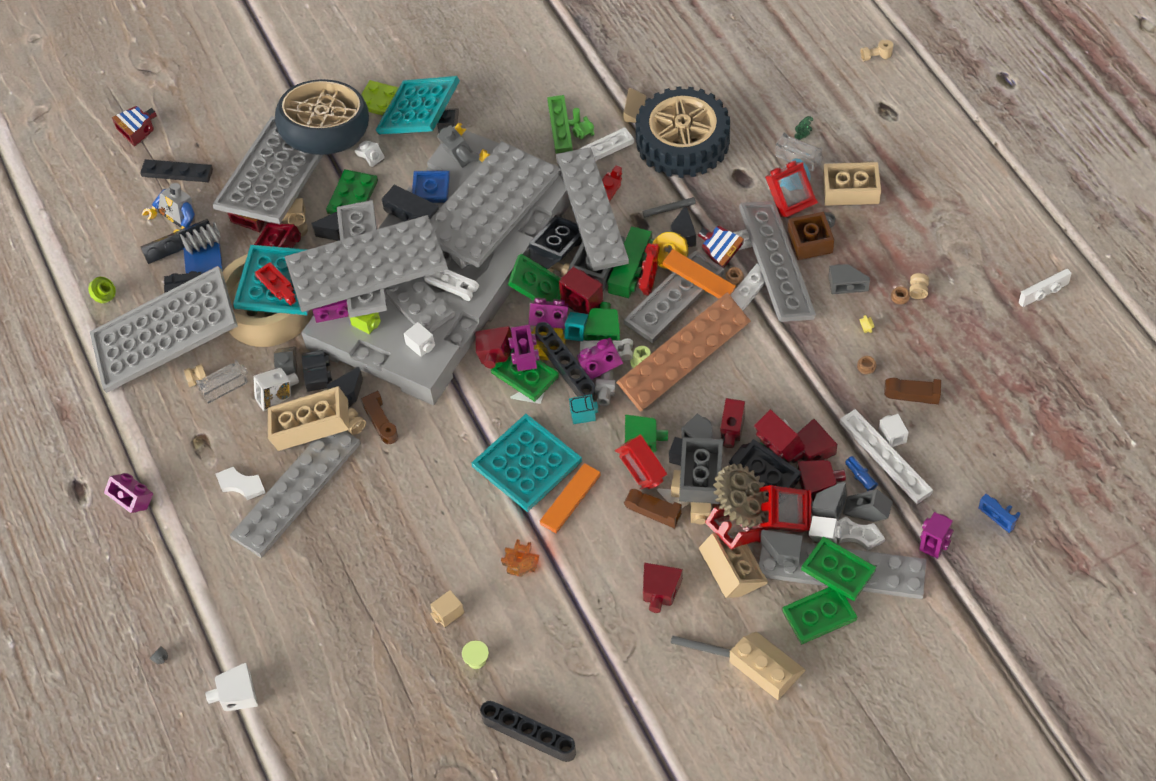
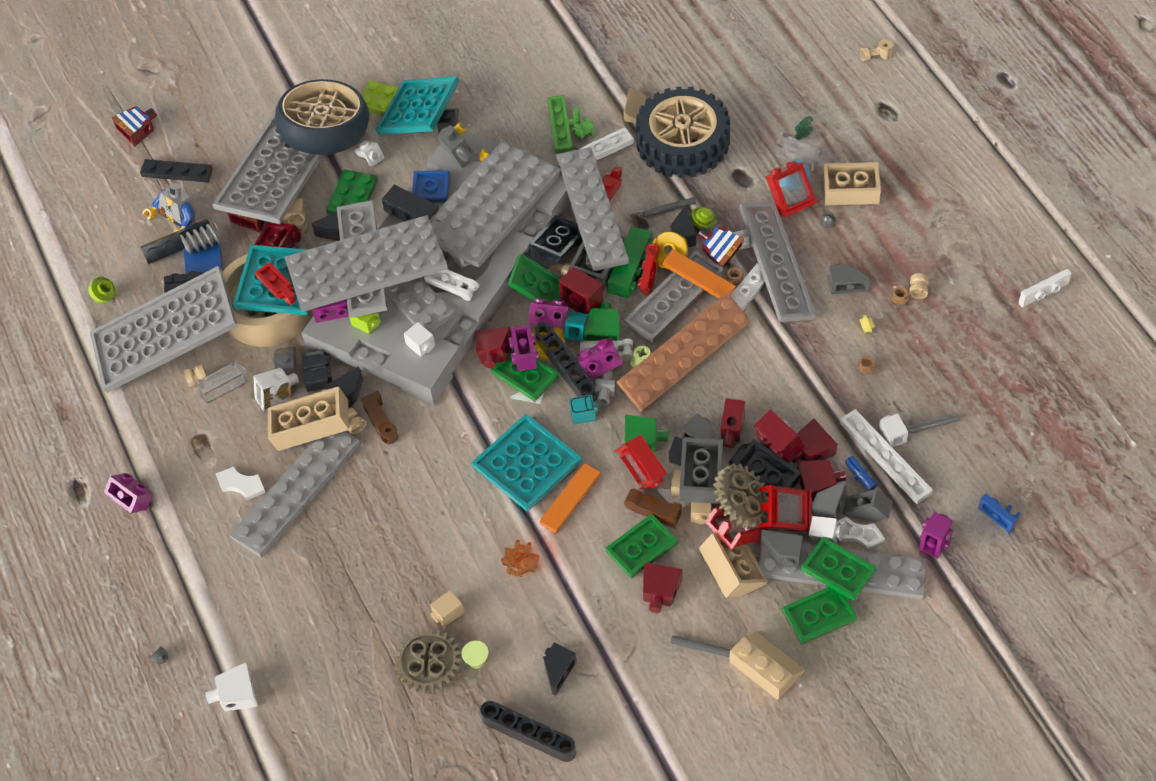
reddish brown brick [787,212,835,260] -> none
reddish brown leg [884,378,941,405] -> none
none -> dark tan gear [394,628,462,694]
none -> black slope [543,642,577,696]
none -> green plate [605,514,678,579]
none -> lime plate [690,207,717,230]
none -> dark grey bar [905,413,960,434]

